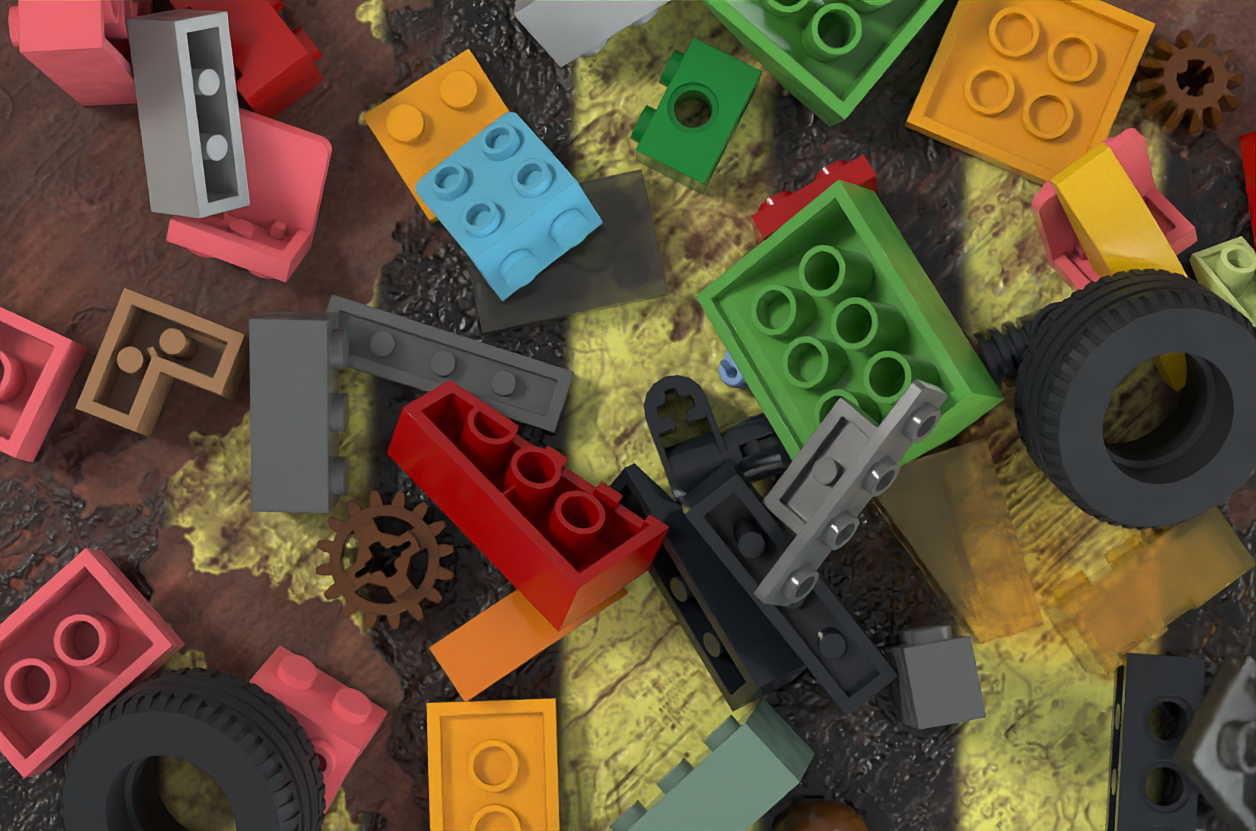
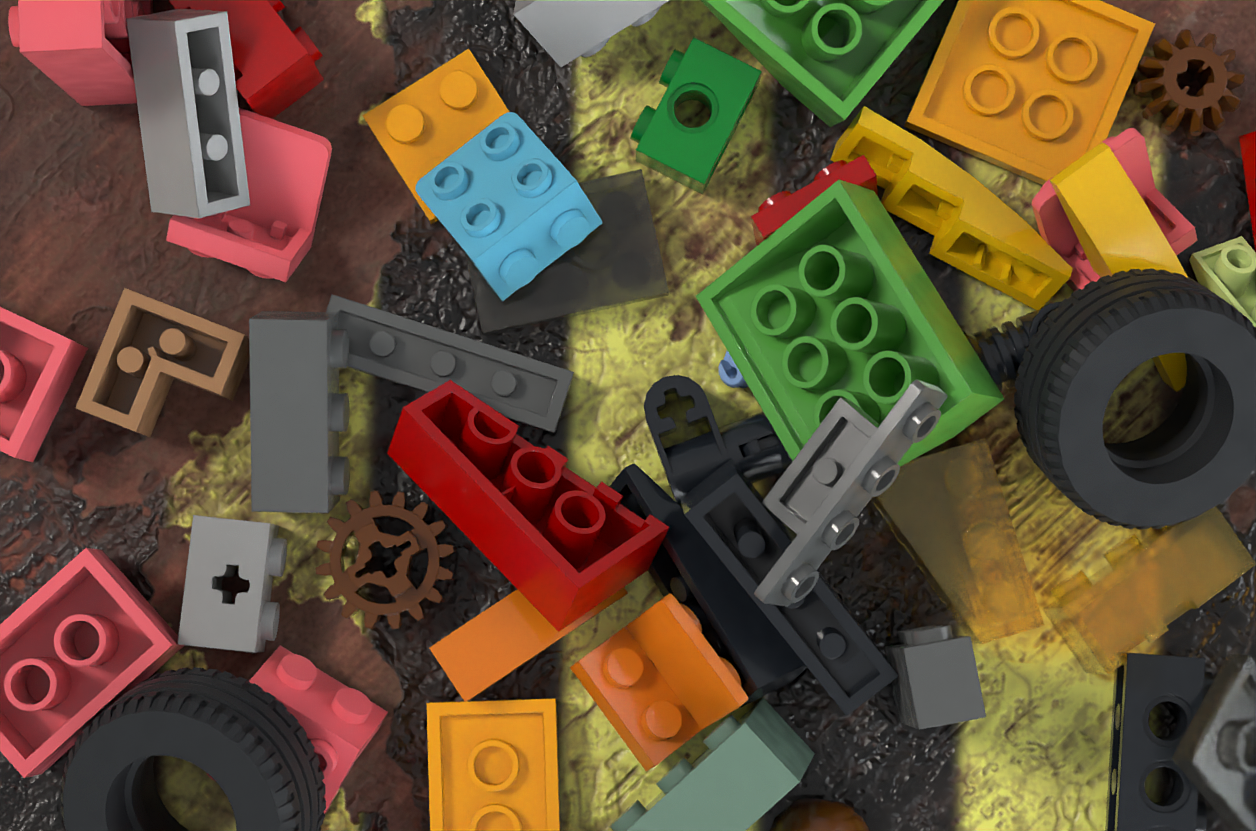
none -> light grey brick [178,515,287,653]
none -> orange bracket [570,593,748,771]
none -> yellow slope [830,106,1073,310]

